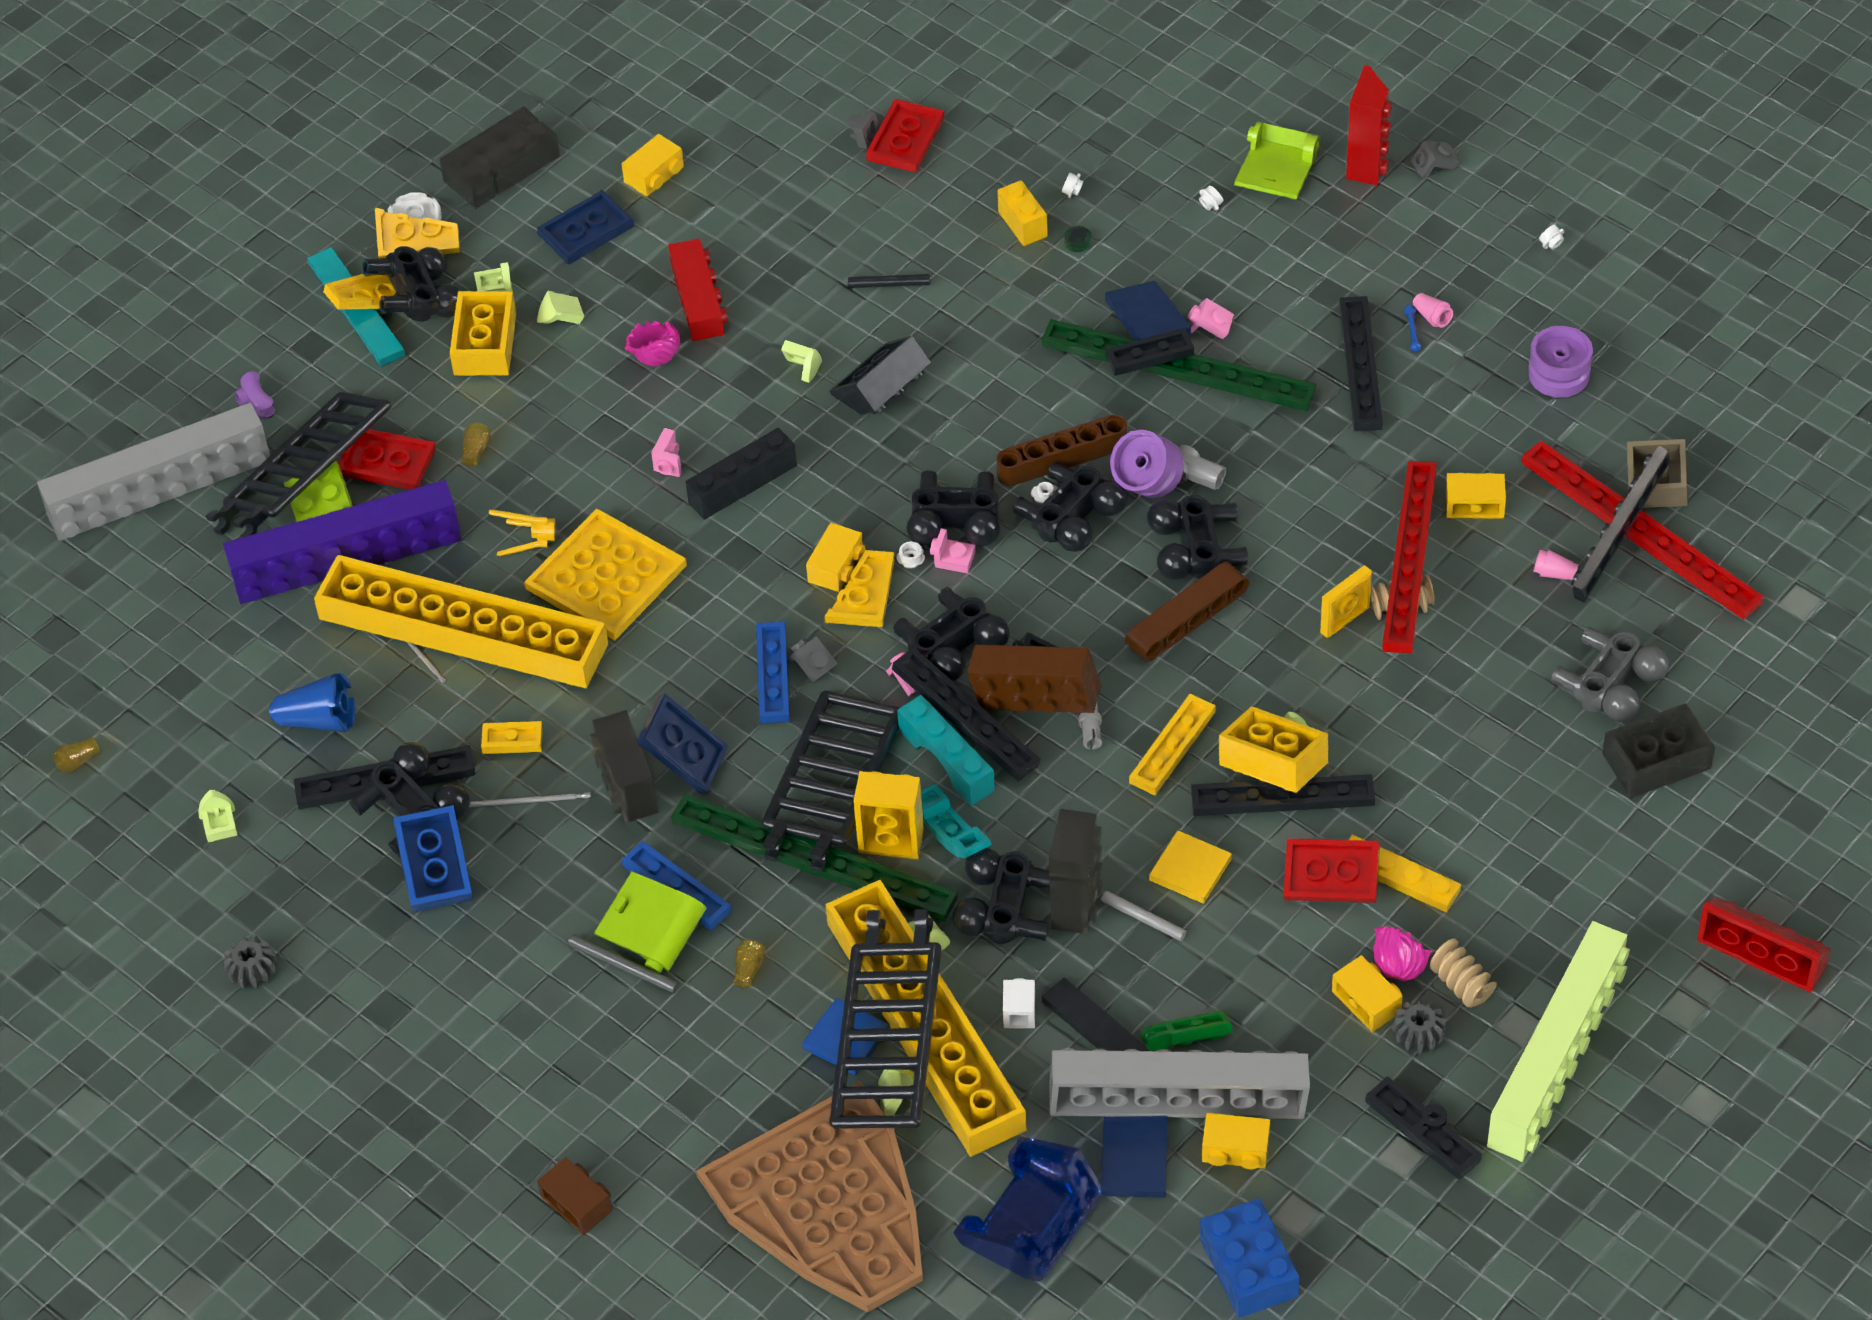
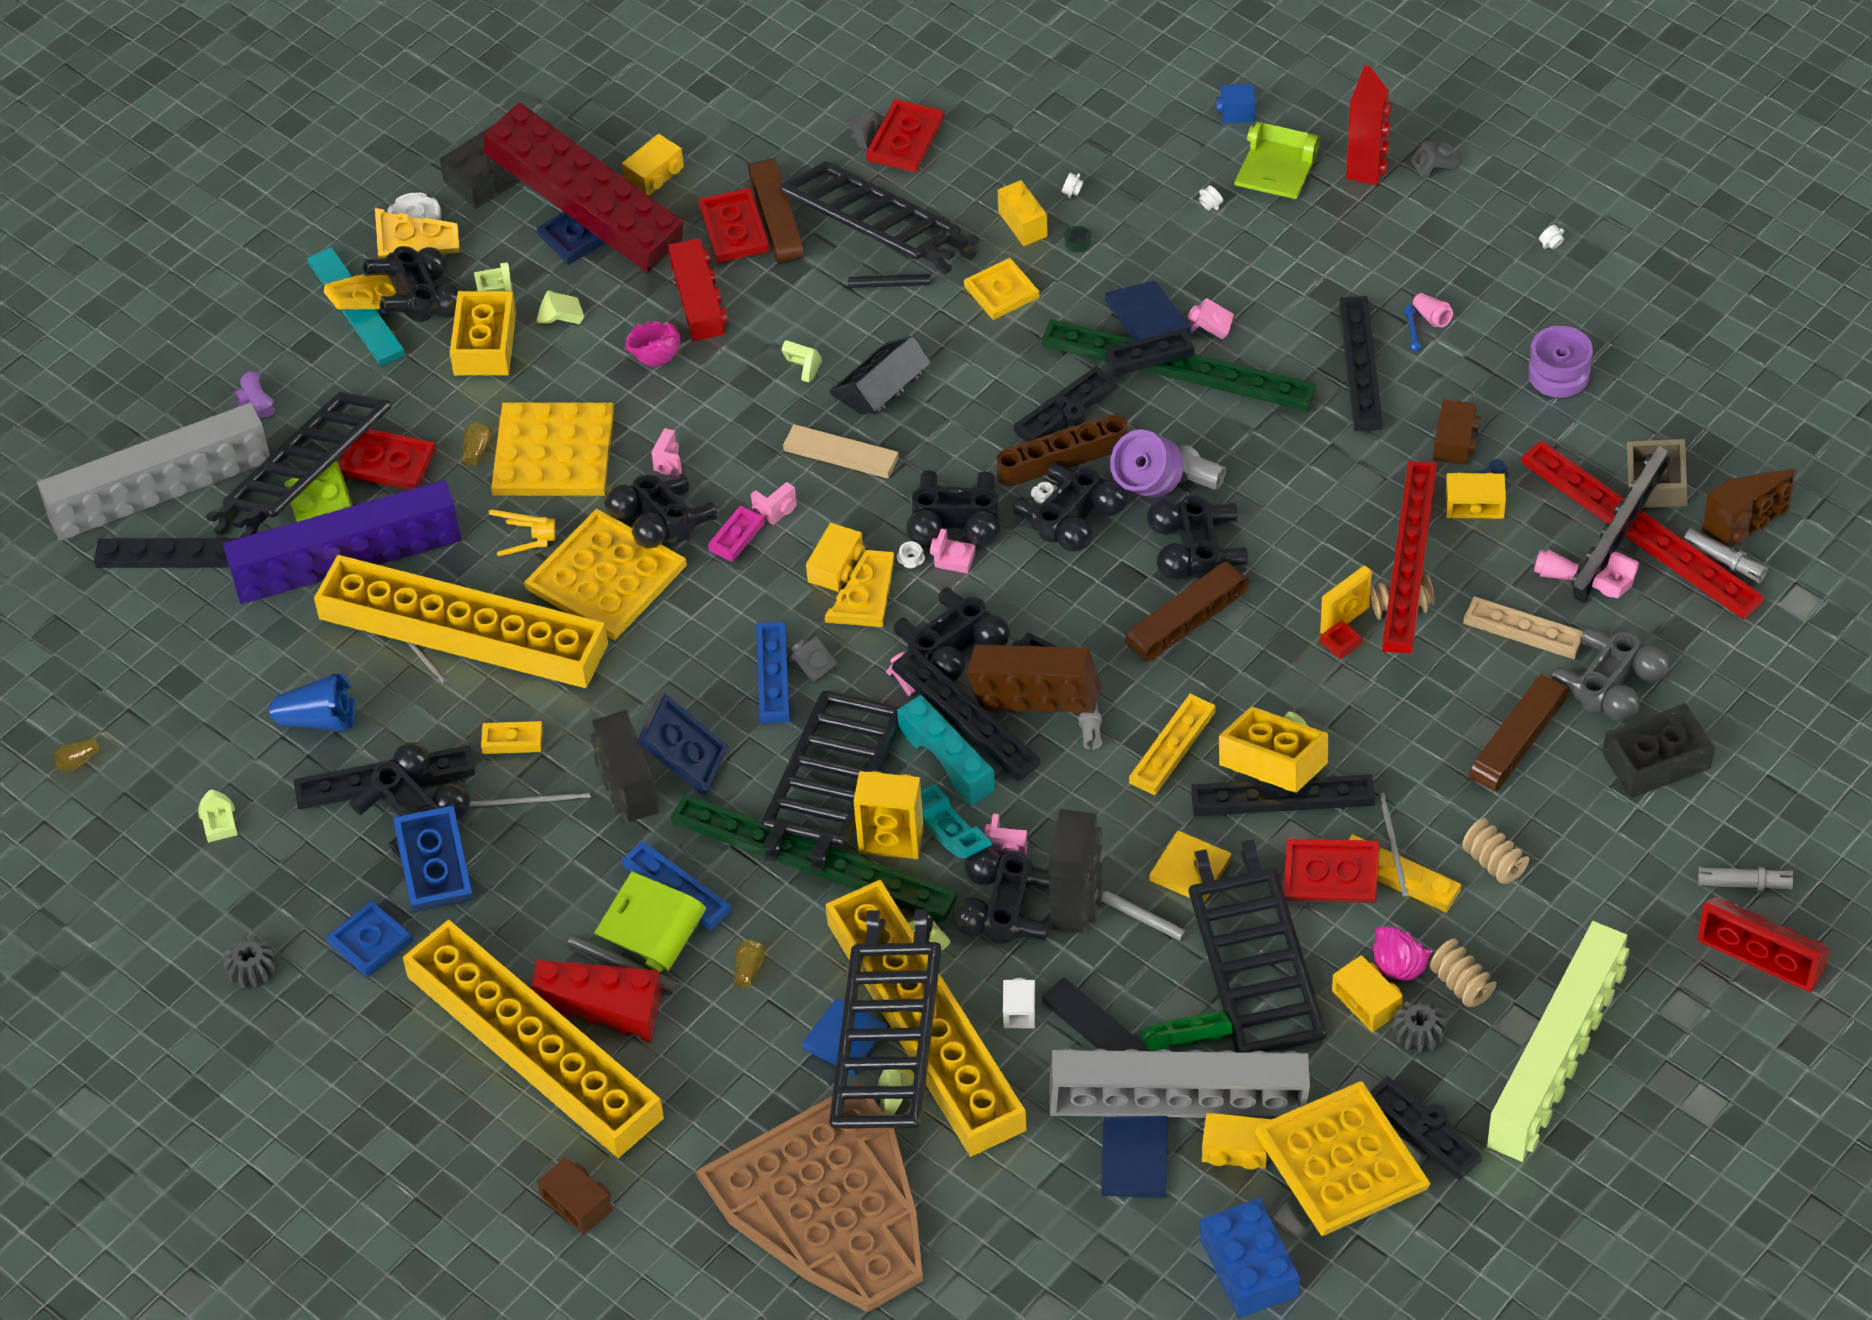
black brick [685,427,797,520] -> none
clear blue windscreen [953,1136,1101,1282] -> none
none -> black plate [94,538,239,568]
none -> blue tile [326,900,414,978]
none -> yellow brick [403,919,664,1158]
none -> dark red brick [484,102,684,273]
none -> yellow plate [491,403,614,496]
none -> red wedge [531,960,662,1043]
none -> black piece [604,474,717,549]
none -> red plate [698,188,770,263]
none -> dark pink plate [708,506,765,562]
none -> reddish brown beam [748,158,804,263]
none -> bright pink bracket [751,482,797,525]
none -> black bar [780,161,980,274]
none -> tan tile [783,424,899,479]
none -> yellow tile [964,258,1040,320]
none -> bright pink bracket [985,814,1028,856]
none -> black hinge [1014,366,1116,442]
none -> black bar [1188,839,1327,1053]
none -> blue brick [1216,84,1255,123]
none -> yellow plate [1254,1081,1431,1236]
none -> red plate [1320,620,1362,660]
none -> light grey piece [1379,793,1408,897]
none -> reddish brown brick [1433,399,1481,465]
none -> tan piece [1462,818,1529,884]
none -> tan tile [1463,596,1584,660]
none -> reddish brown beam [1469,674,1569,792]
none -> dark blue hand [1473,459,1509,479]
none -> bright pink bracket [1592,551,1639,599]
none -> light grey pin [1684,528,1768,583]
none -> light grey pin [1698,867,1793,891]
none -> reddish brown slope [1702,469,1796,548]

